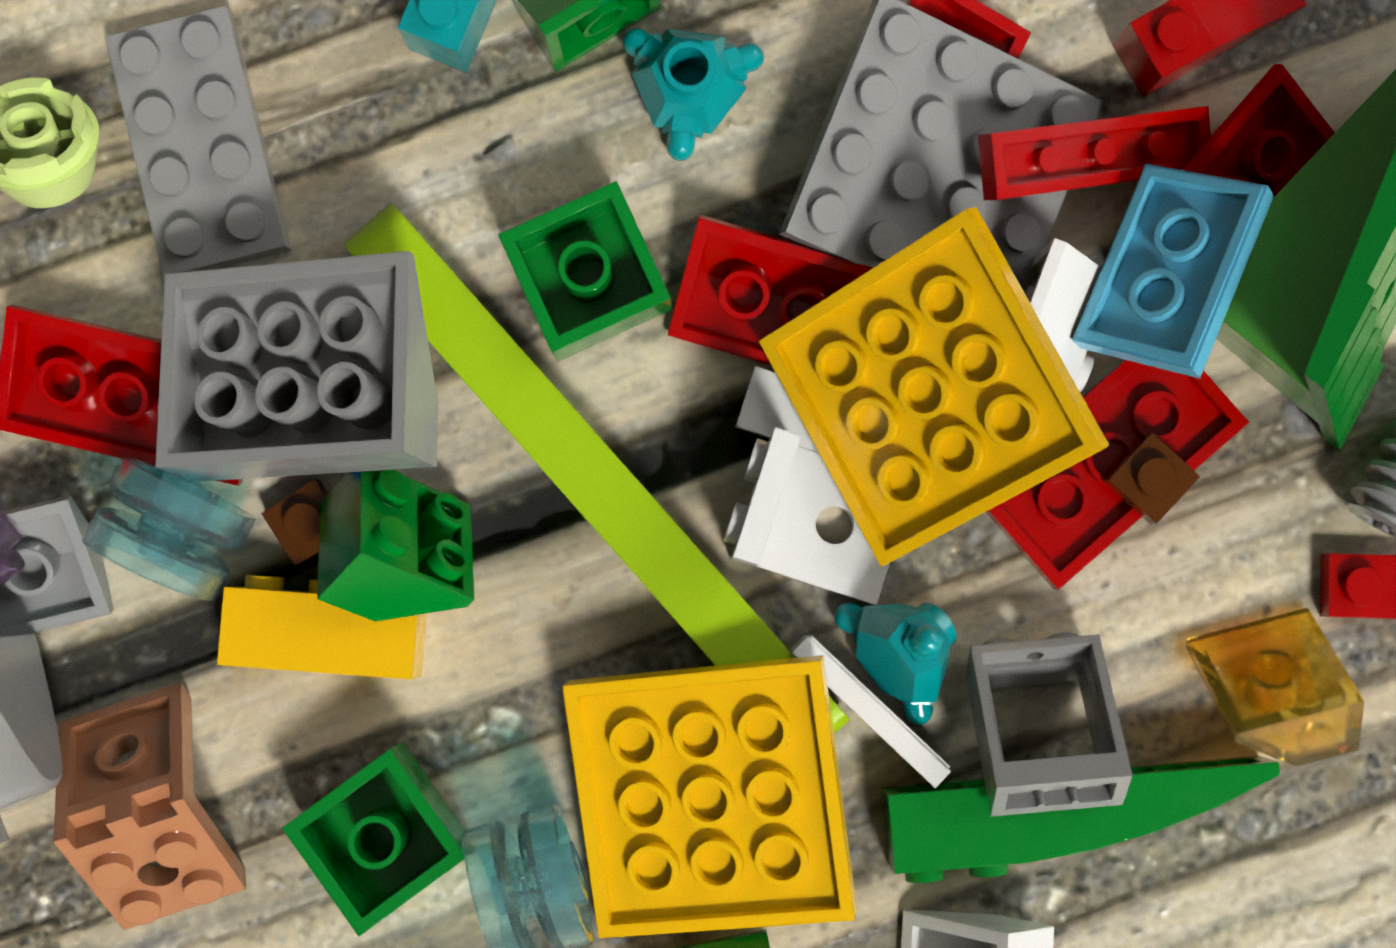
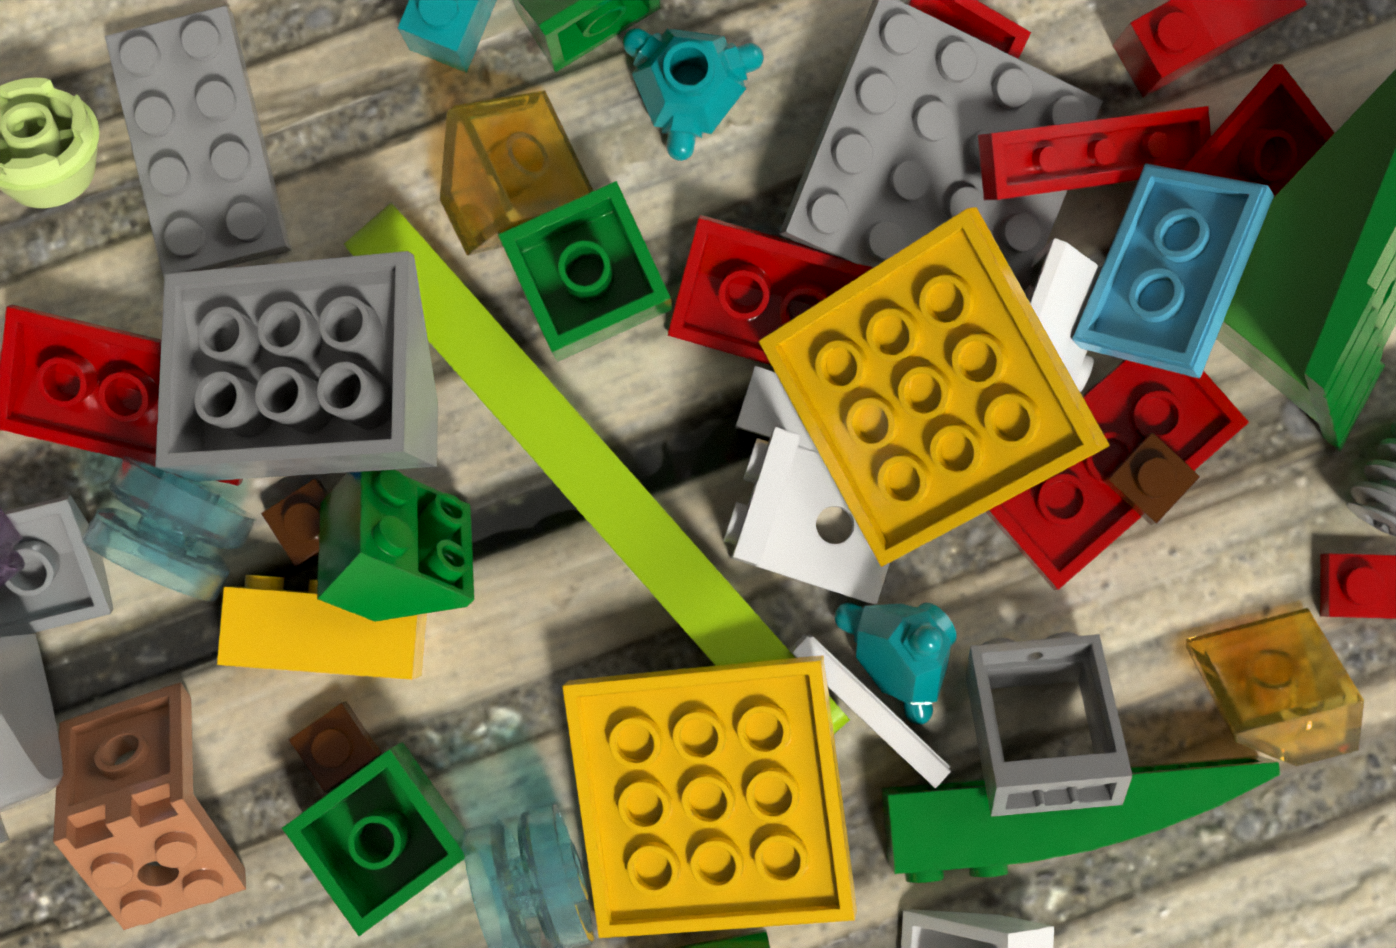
none -> reddish brown plate [289,701,381,793]
none -> clear yellow slope [440,91,594,256]

